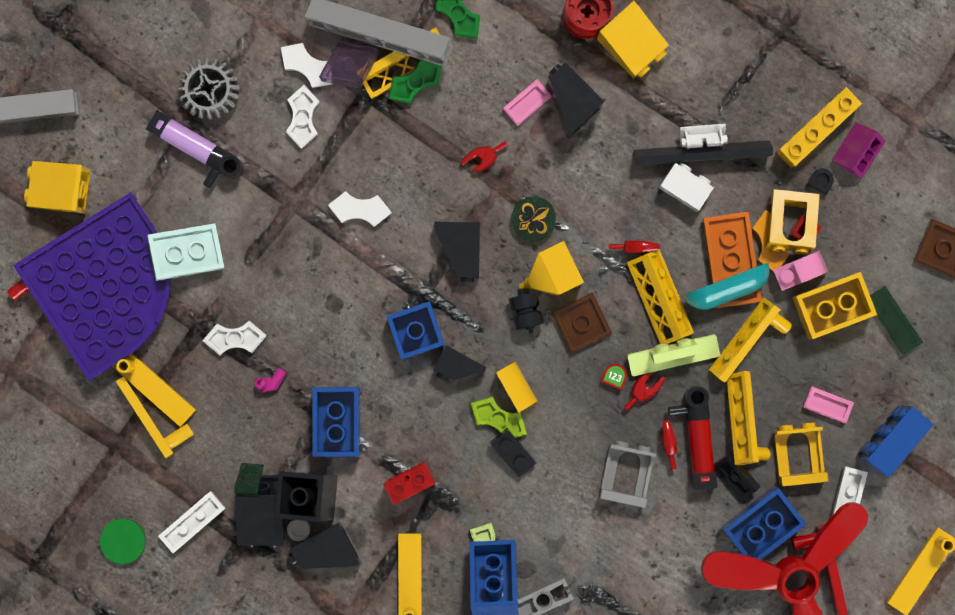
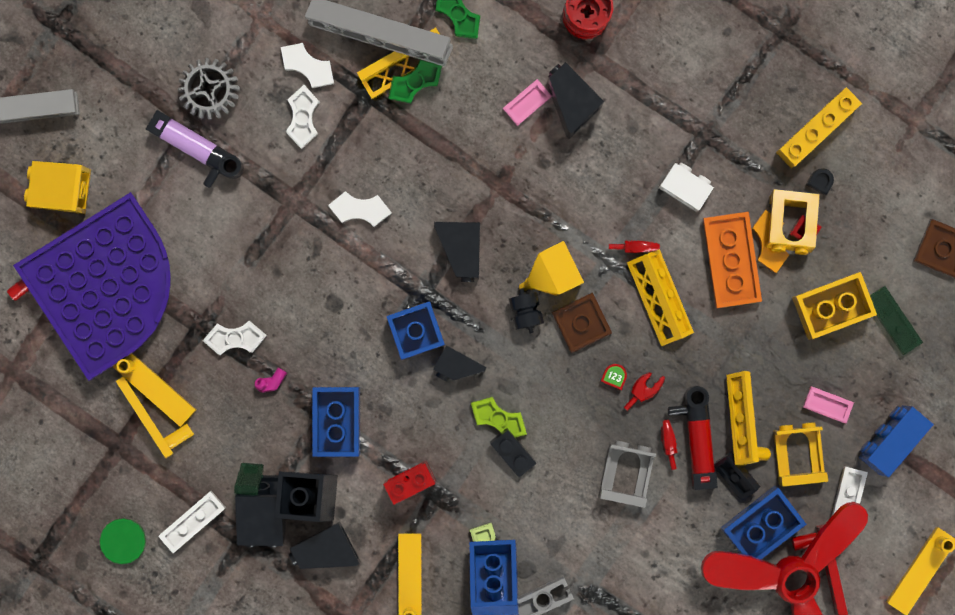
light aqua plate [147,224,224,281] -> none
white tile [287,520,311,541] -> none
clear purple tile [319,41,379,89] -> none
red hand [460,141,508,172] -> none
yellow brick [496,361,538,413] -> none
tile [511,196,556,242] -> none
yellow slope [597,1,669,79] -> none
yellowish green bracket [627,334,720,376] -> none
black tile [634,140,773,165] -> none
white hinge [680,124,728,150] -> none
teal brick [682,263,770,310] -> none
yellow piece [709,298,792,382] -> none
bright pink brick [773,250,828,291] -> none
magenta brick [832,122,885,179] -> none

